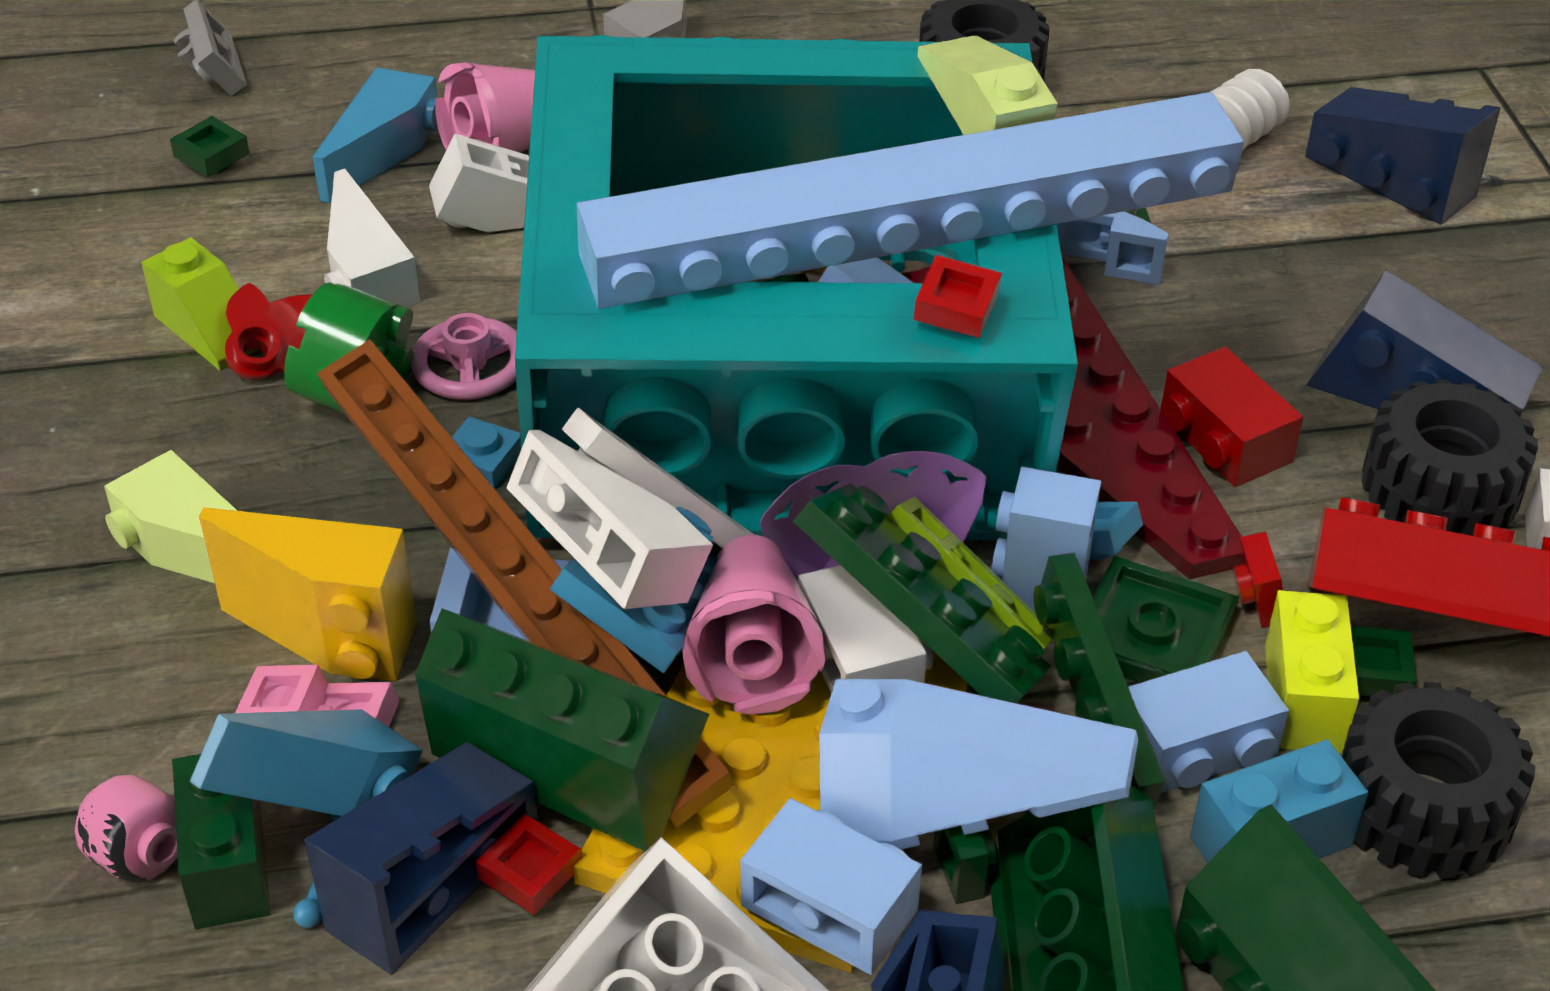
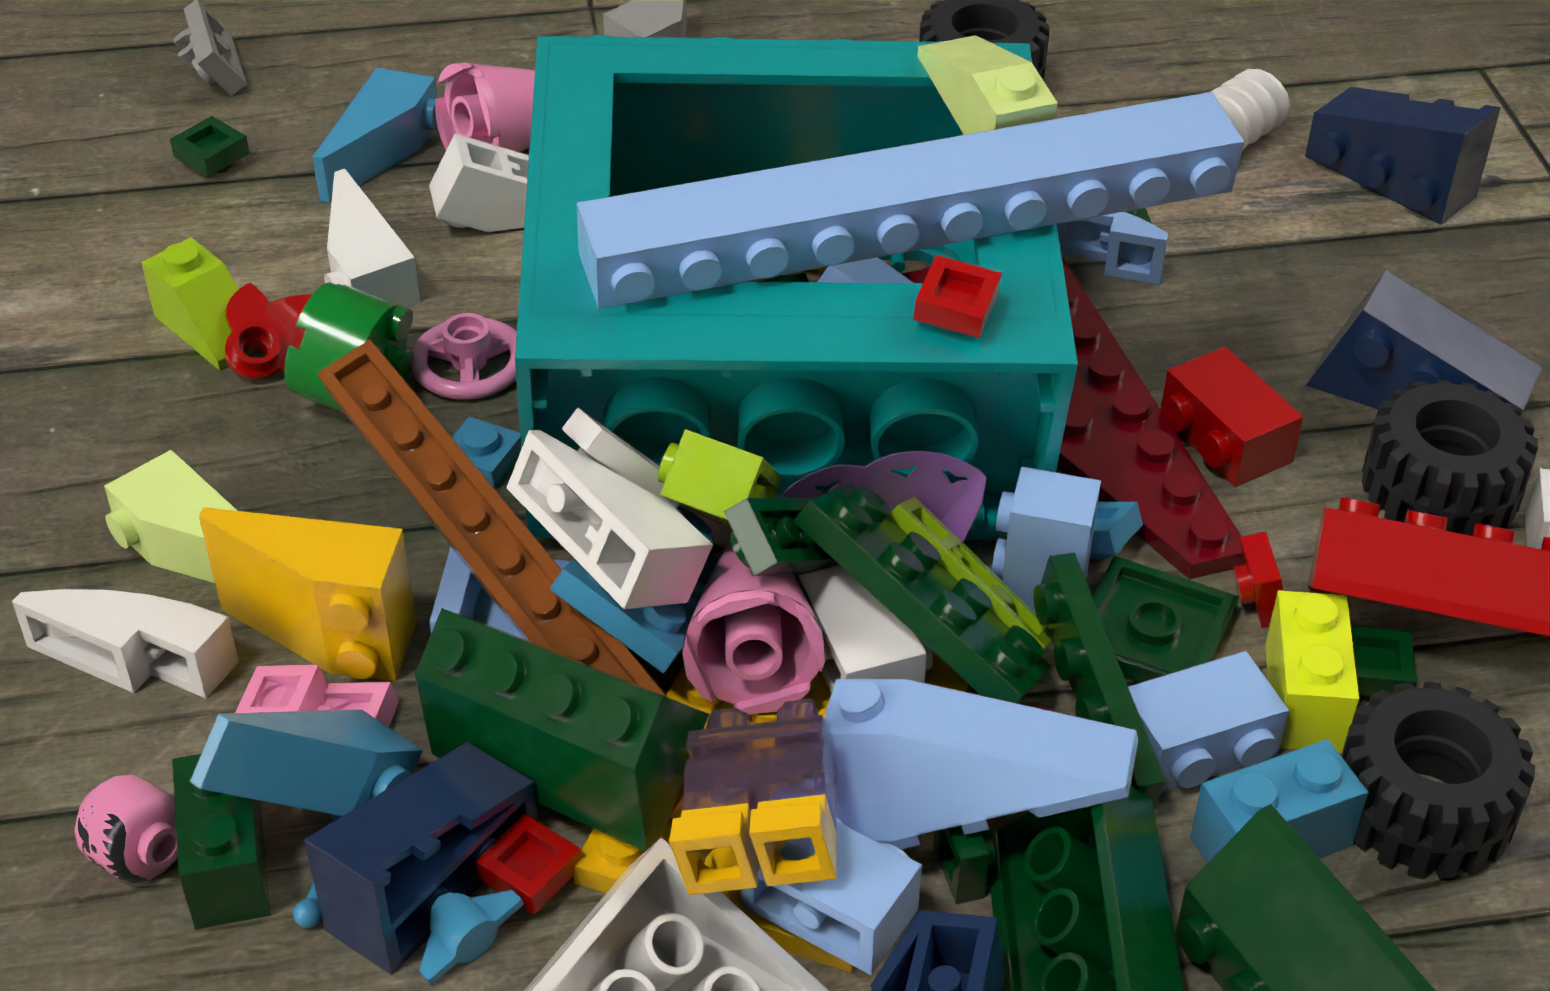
none -> white slope [12,589,239,699]
none -> dark azure piece [419,890,524,986]
none -> lime slope [658,429,783,529]
none -> hips [669,699,838,895]
none -> dark green plate [724,498,840,576]

